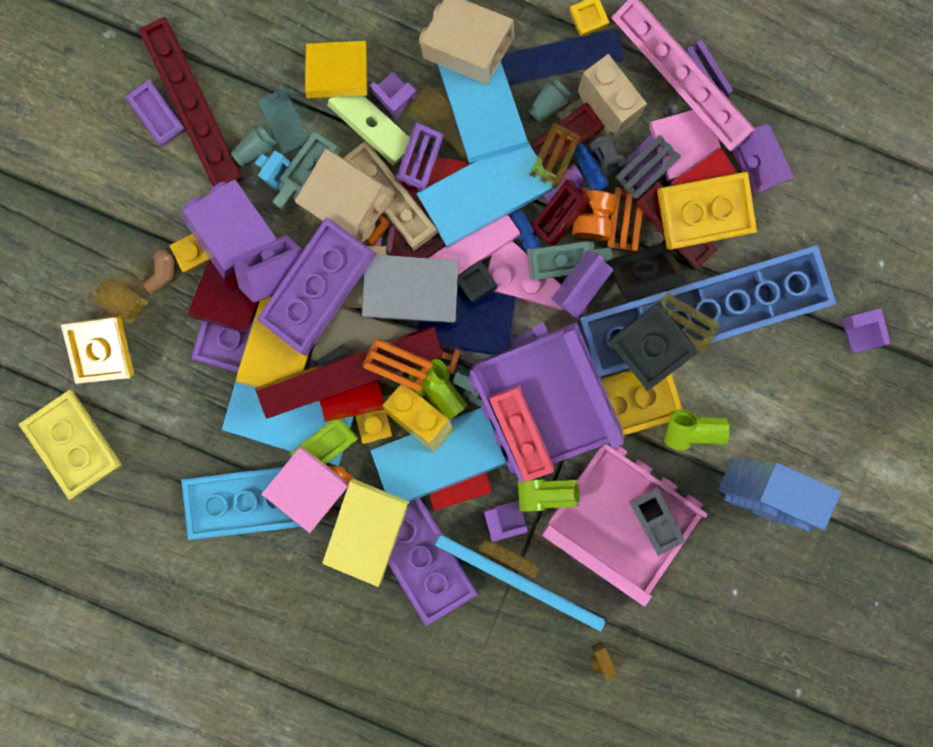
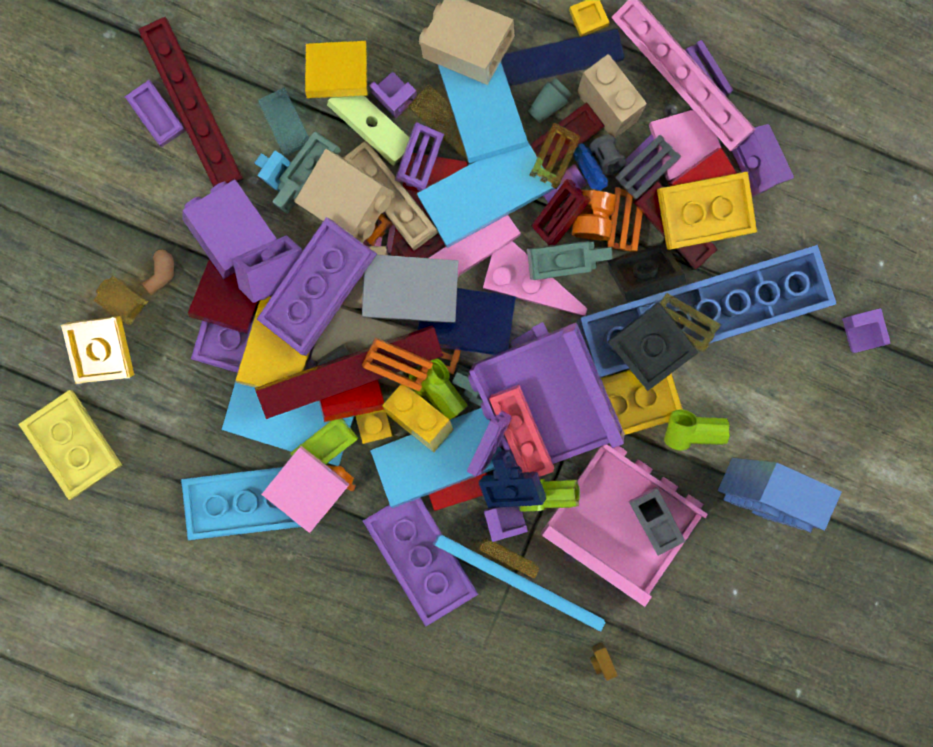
yellow plate [169,234,210,274] -> none
sand green cone [231,124,277,167] -> none
light yellow tile [322,479,410,587] -> none
pearl dark grey plate [457,260,498,304] -> none
blue axle [508,210,542,253] -> none
medium lavender panel [551,250,614,319] -> none
none -> medium lavender tile [467,411,512,477]
none -> dark blue hinge [478,450,547,508]

